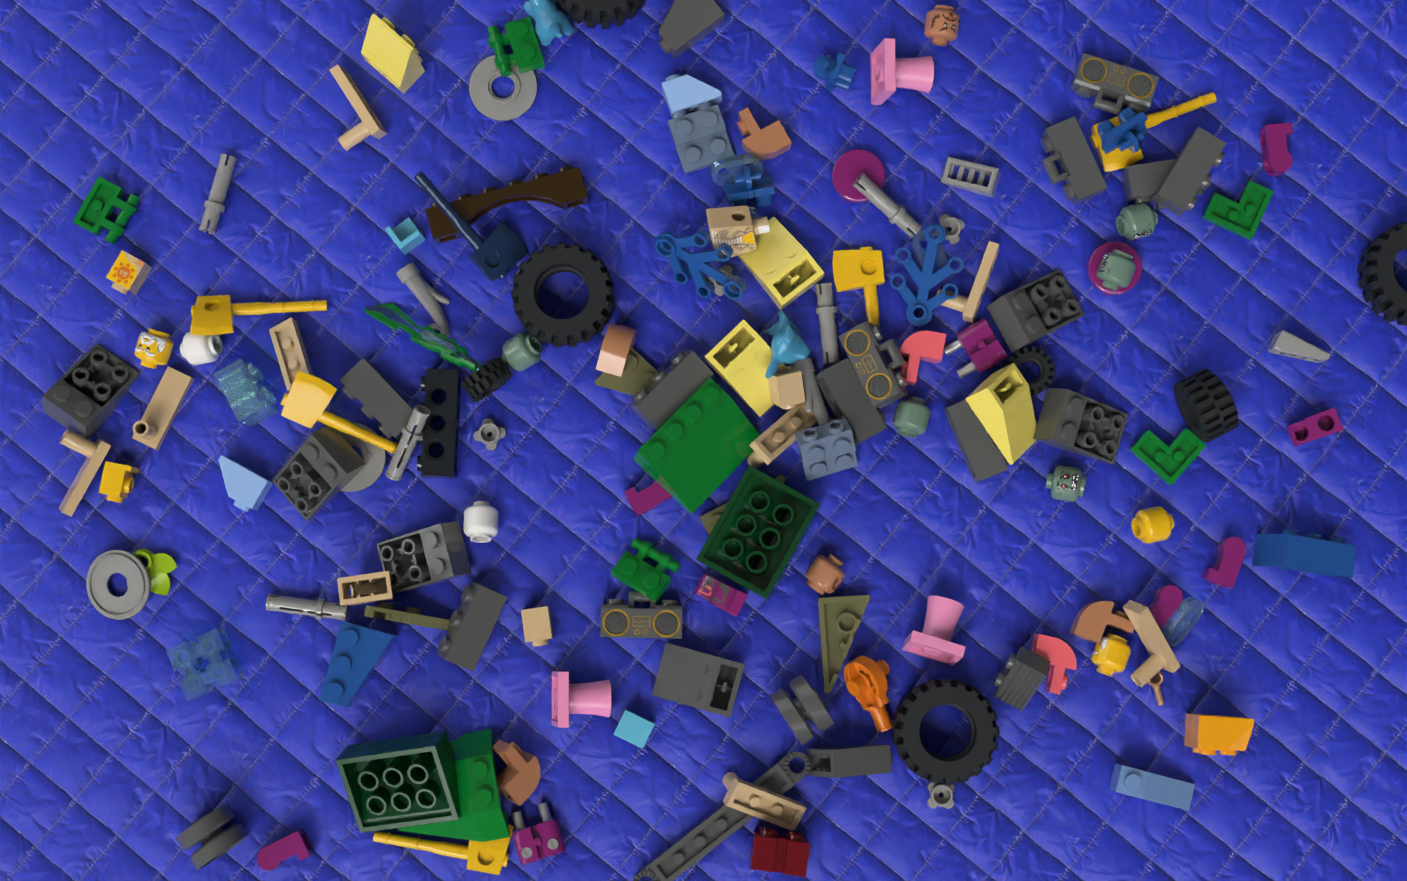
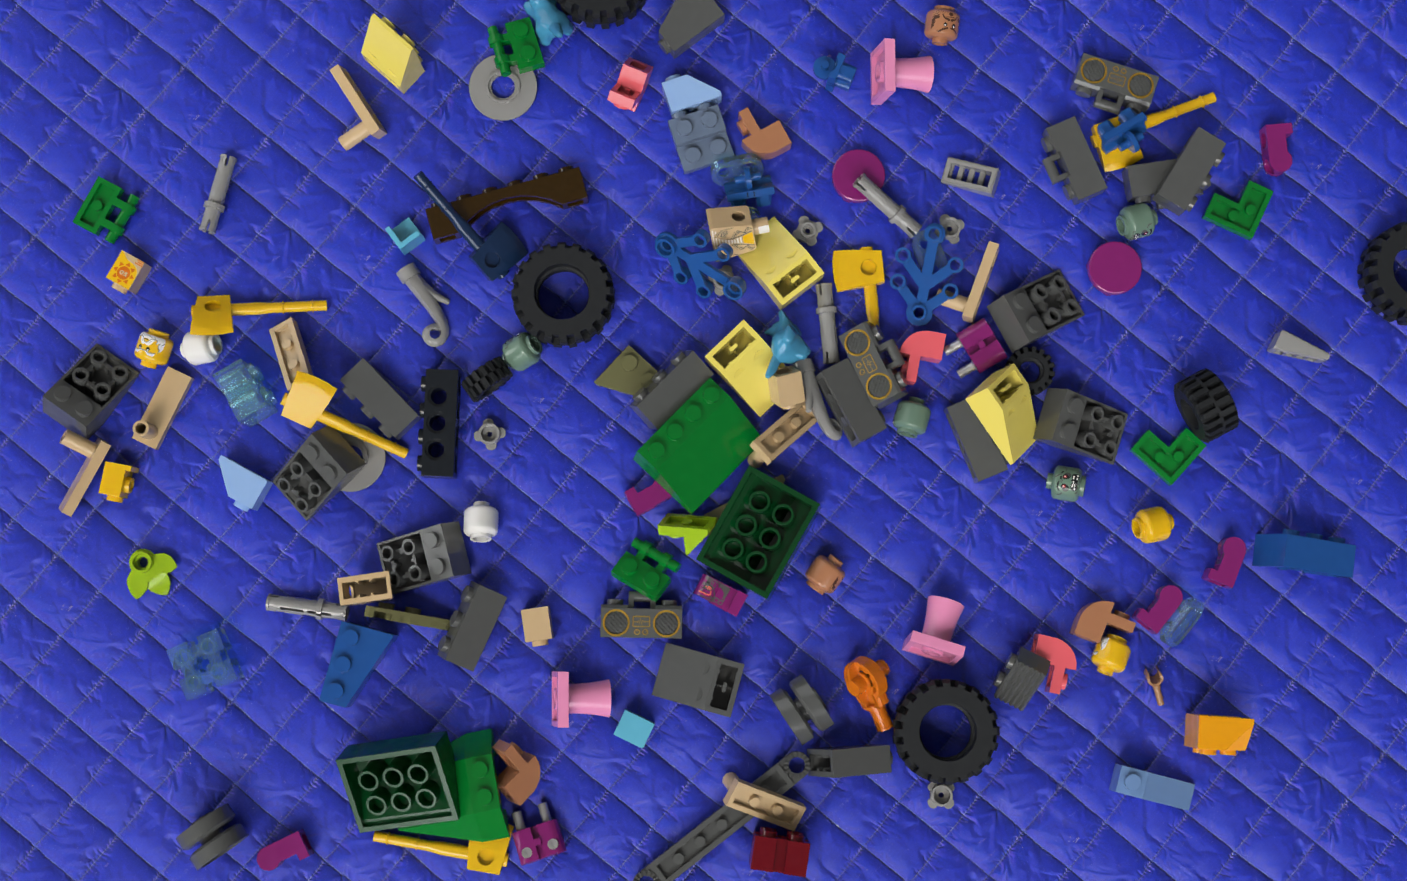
light grey piece [86,550,150,620] -> none
green sword [364,303,481,372] -> none
light grey pin [385,405,431,481] -> none
nougat brick [596,322,638,377] -> none
sand blue plate [795,418,858,481] -> none
olive wing [817,595,870,693] -> none
sand green head [1096,249,1137,291] -> none
tan piece [1123,600,1181,687] -> none
magenta leg [1286,407,1344,446] -> none
none -> coral brick [607,57,653,112]
none -> lime slope [657,513,718,555]
none -> light grey plate [792,216,823,246]

